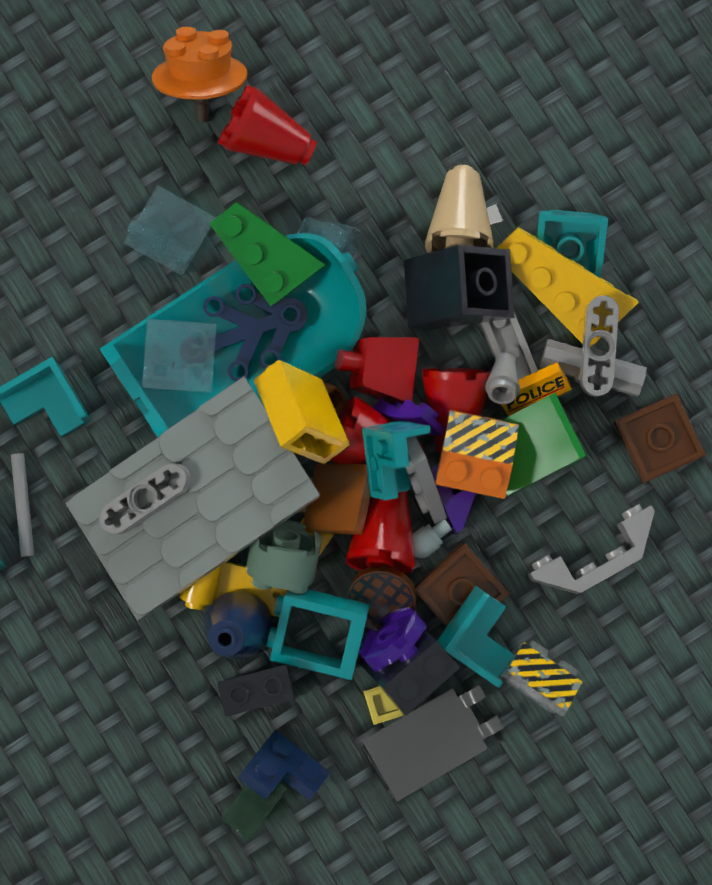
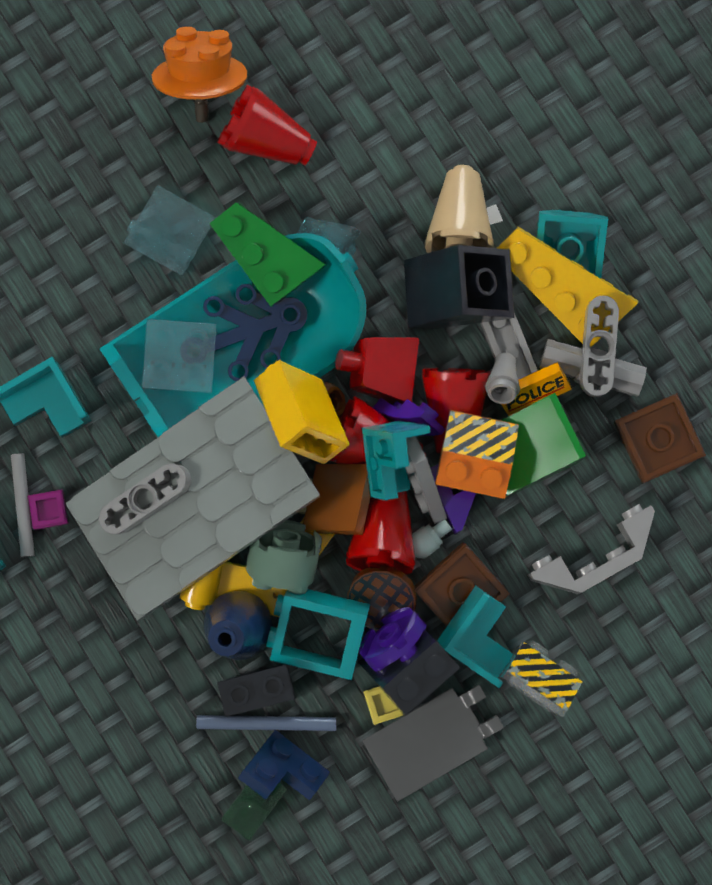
none -> magenta tile [28,490,69,530]
none -> sand blue bar [196,715,336,731]

